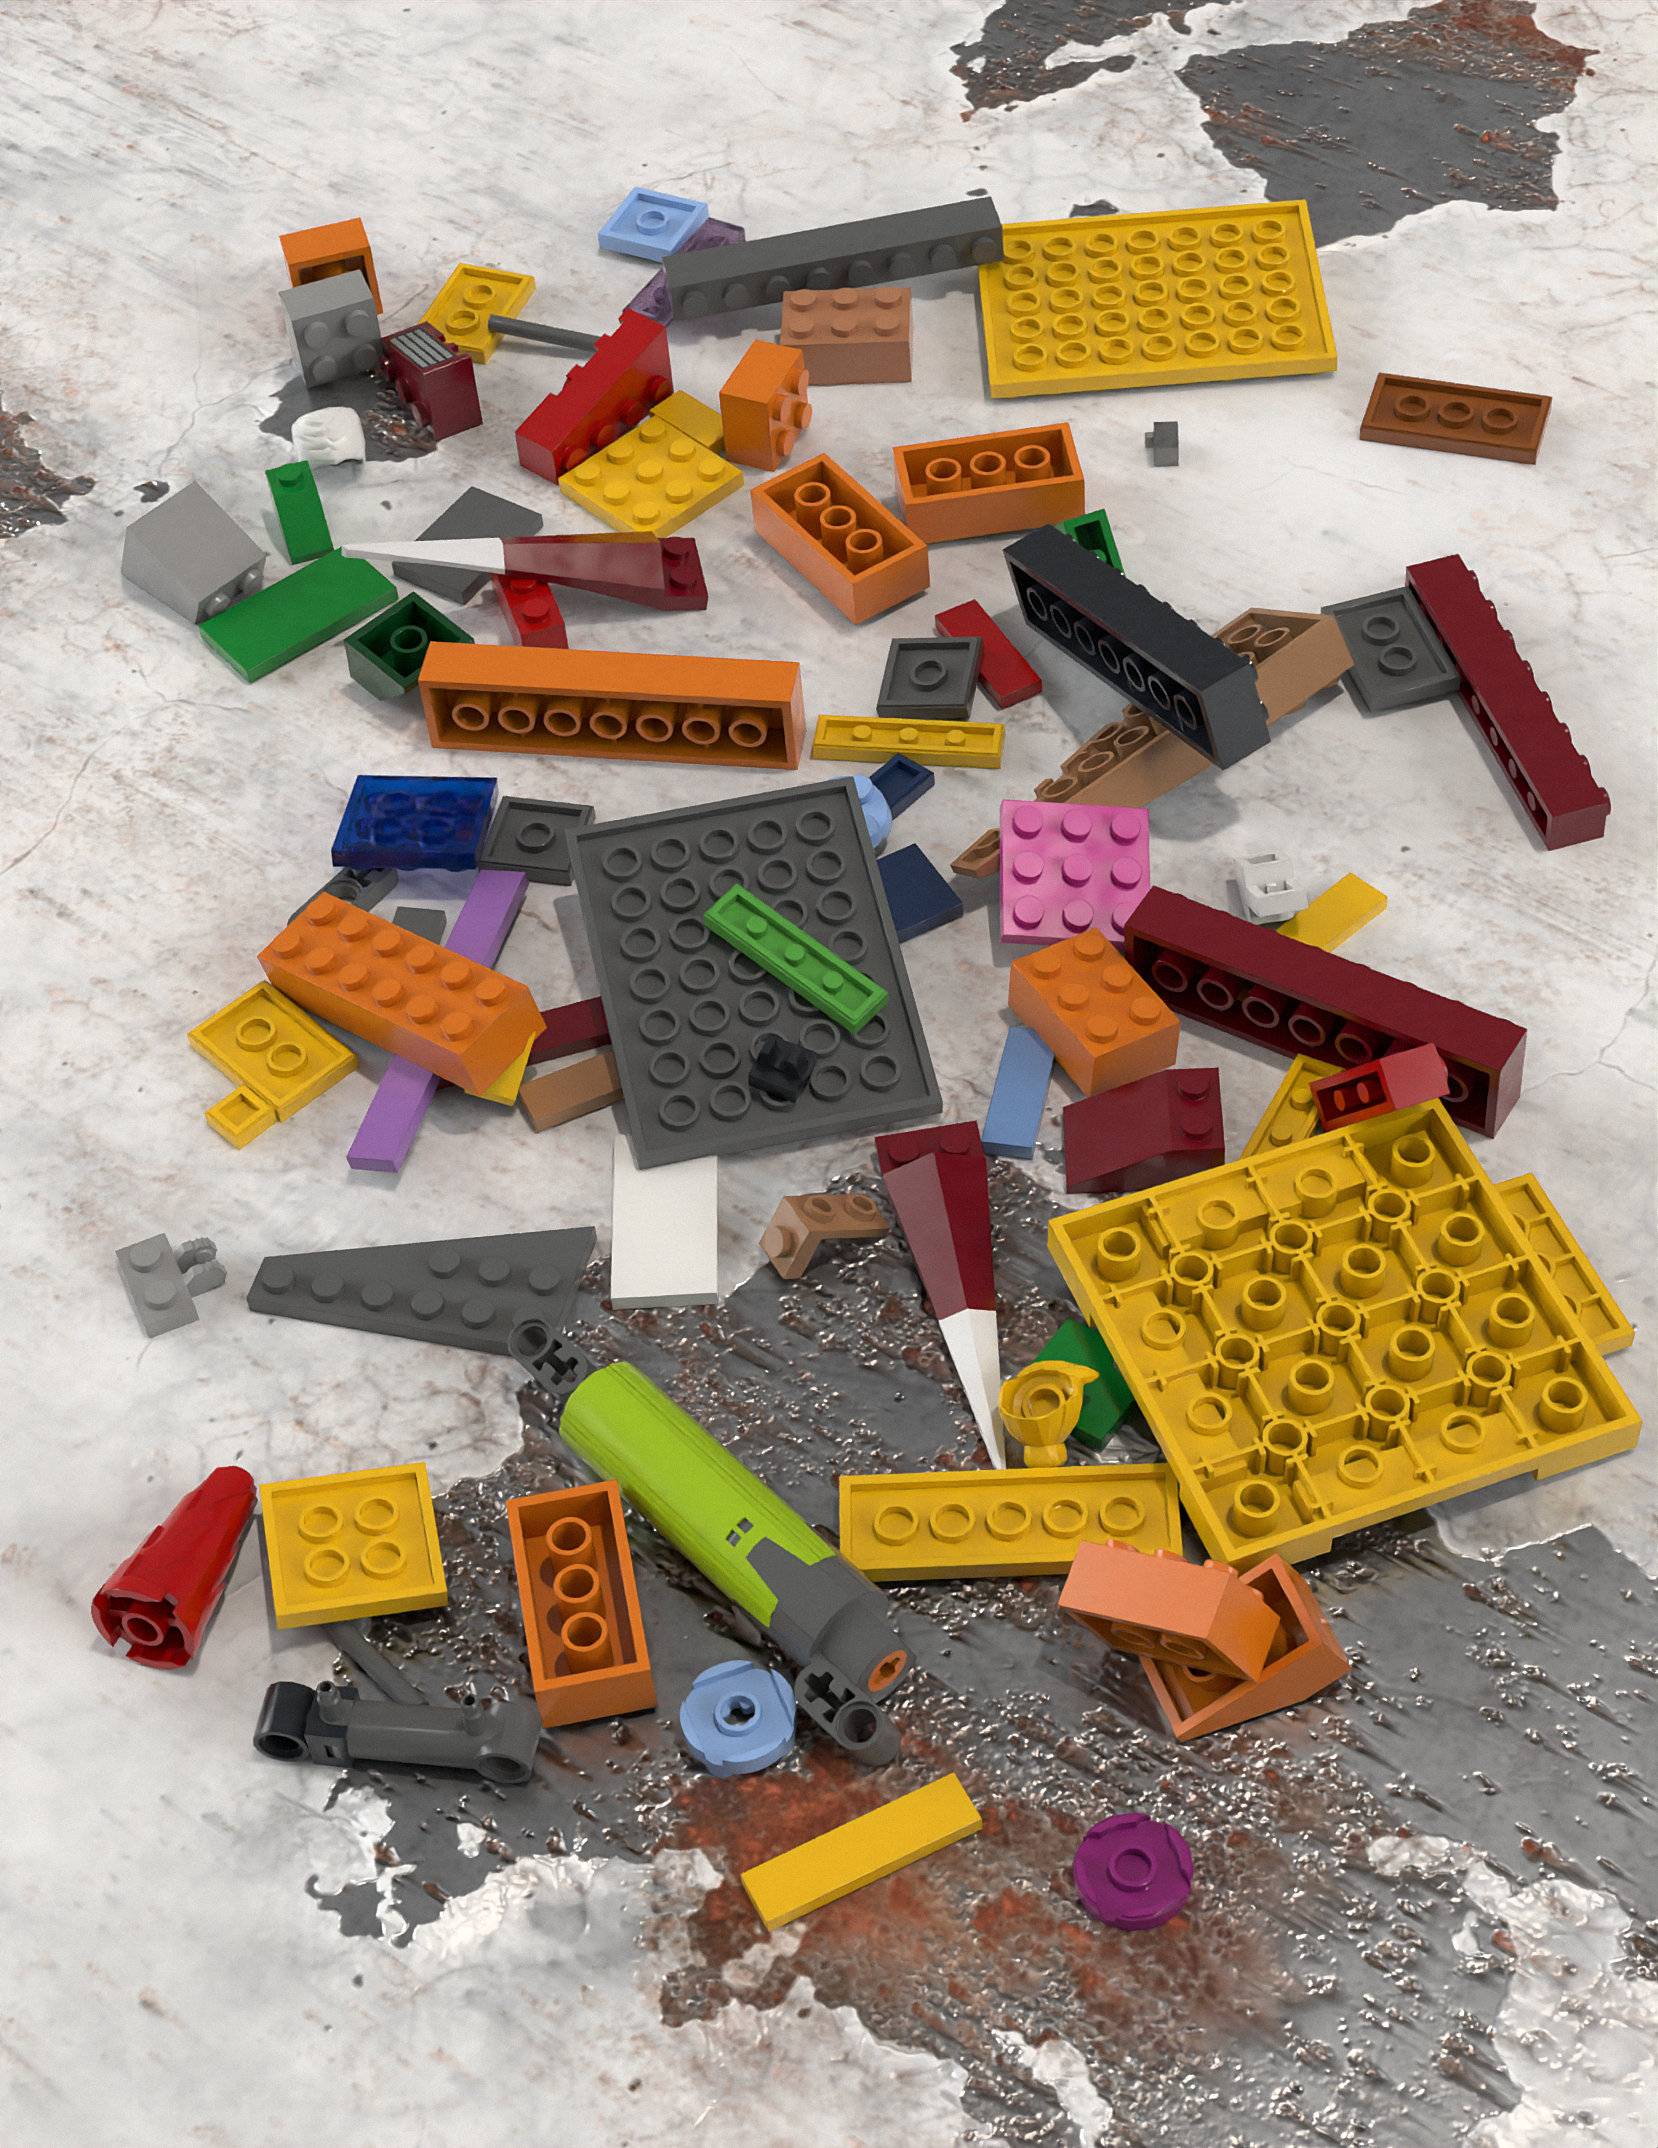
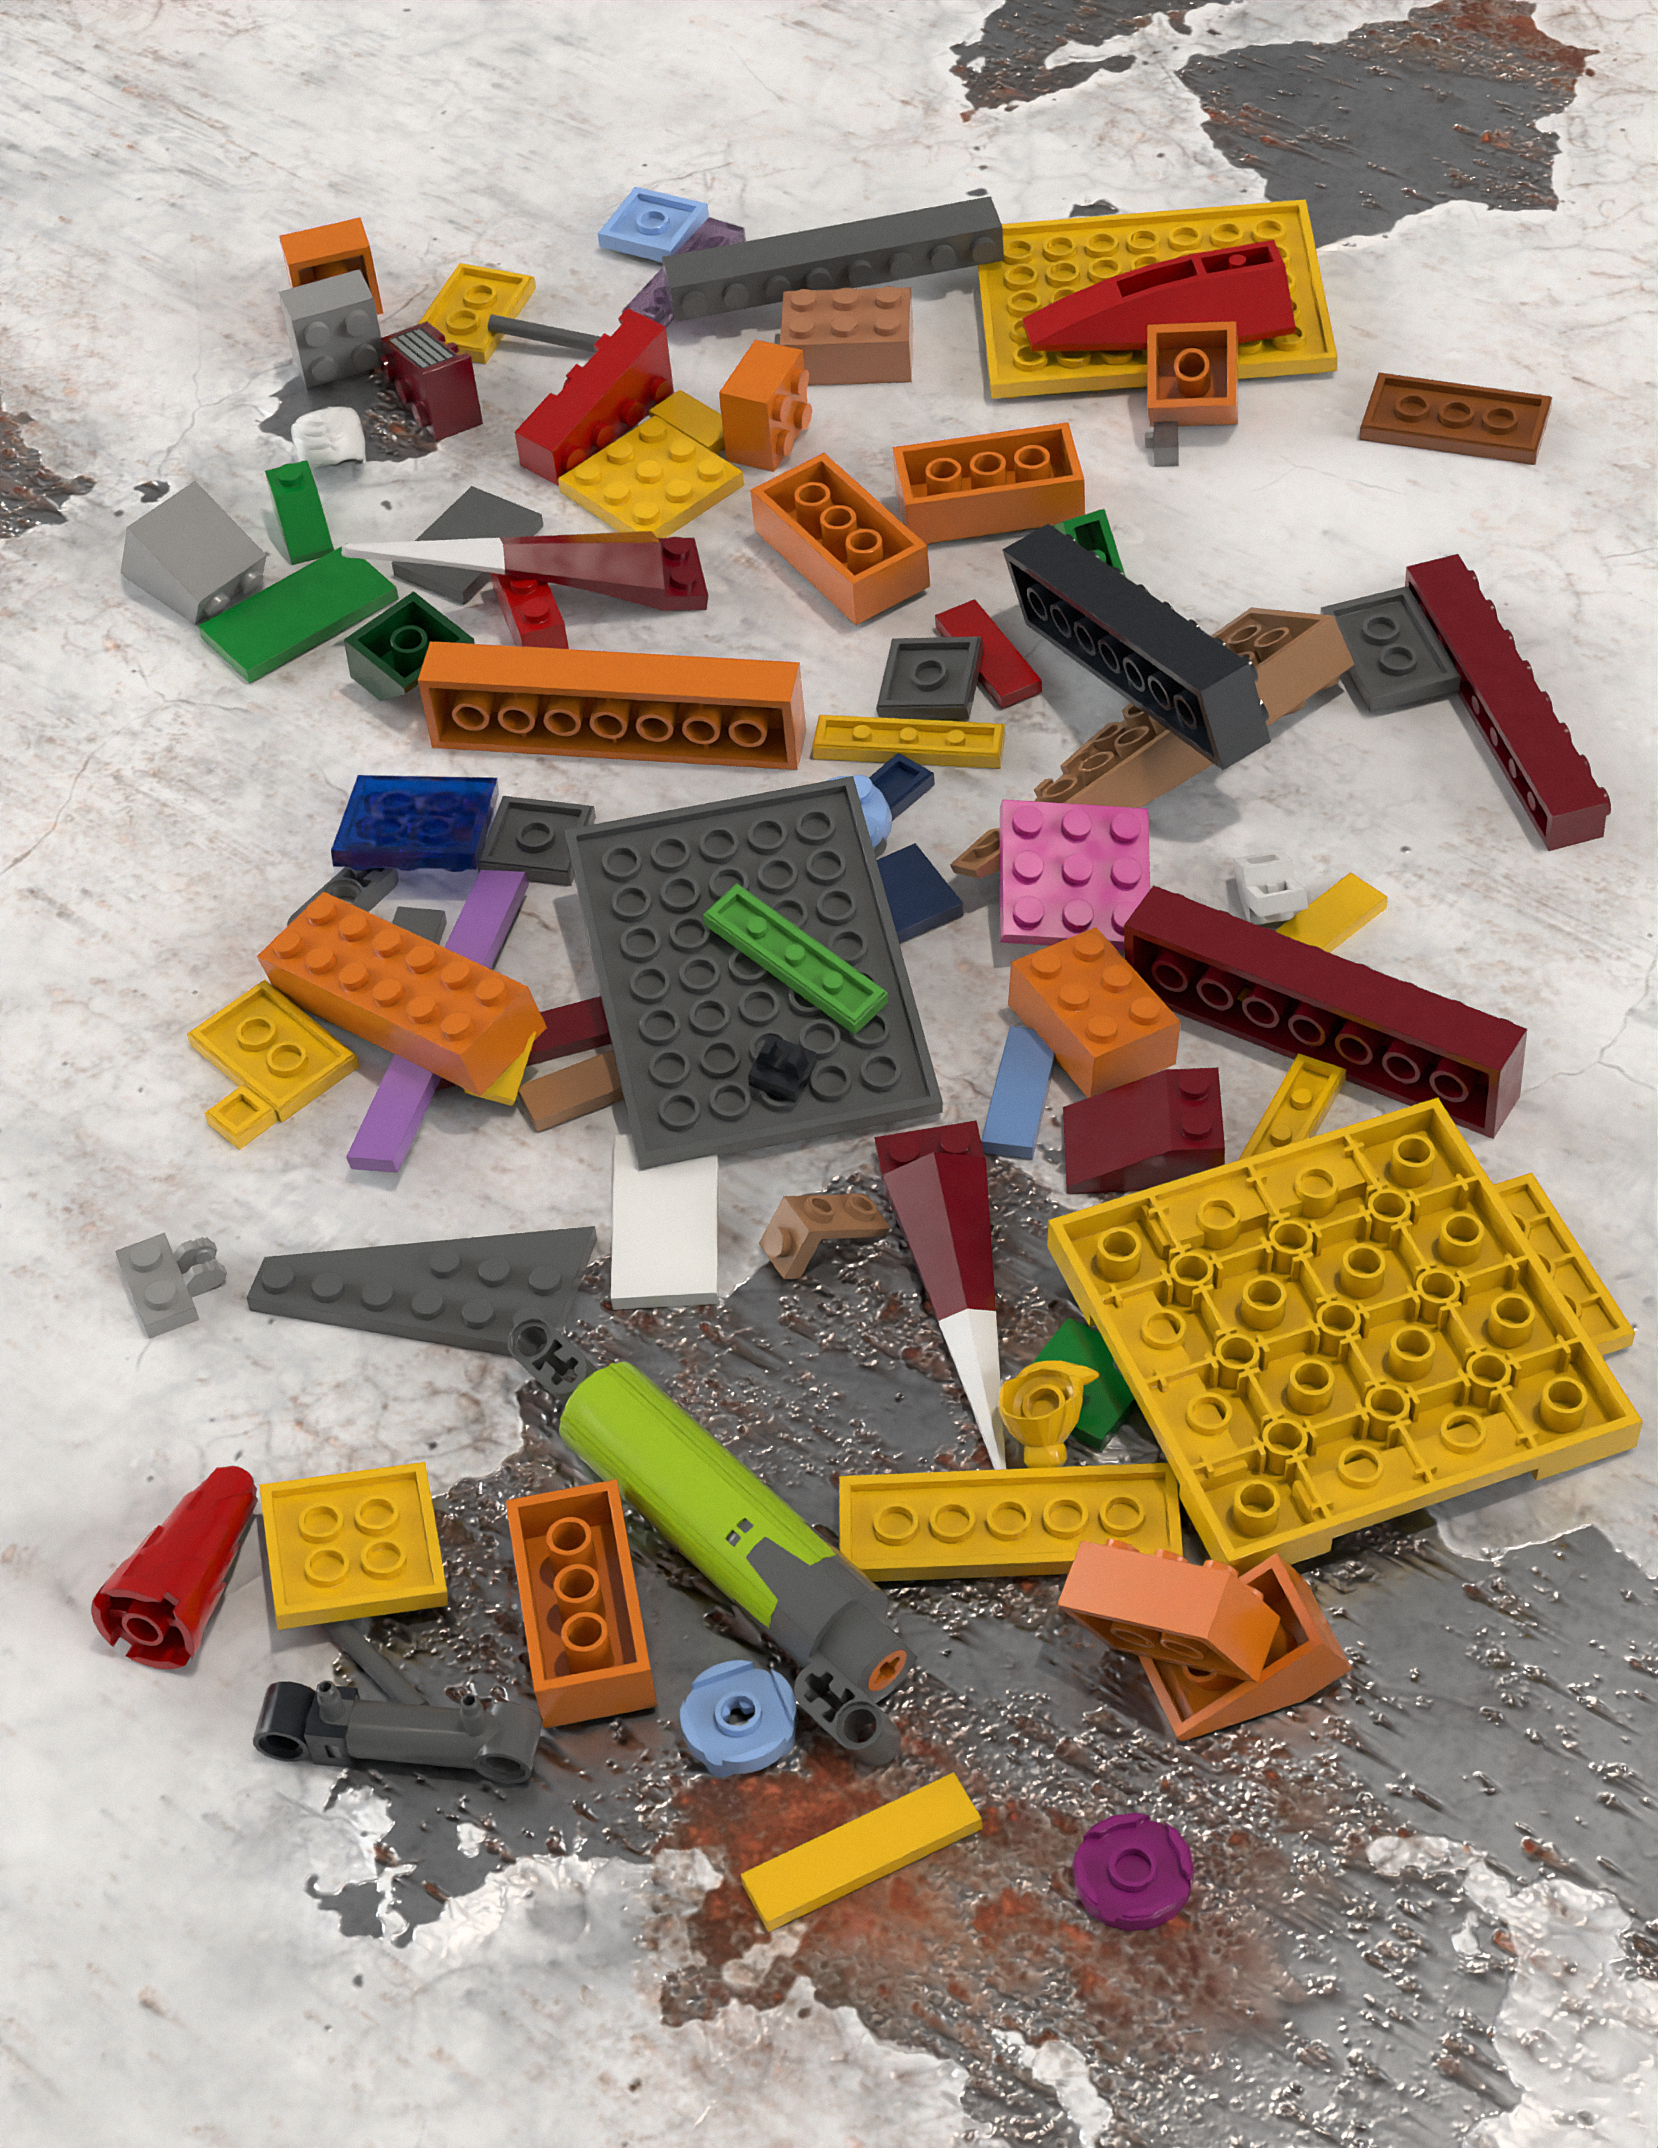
red brick [1308,1042,1450,1133] -> none
none -> red wedge [1022,240,1296,352]
none -> orange brick [1147,321,1238,427]

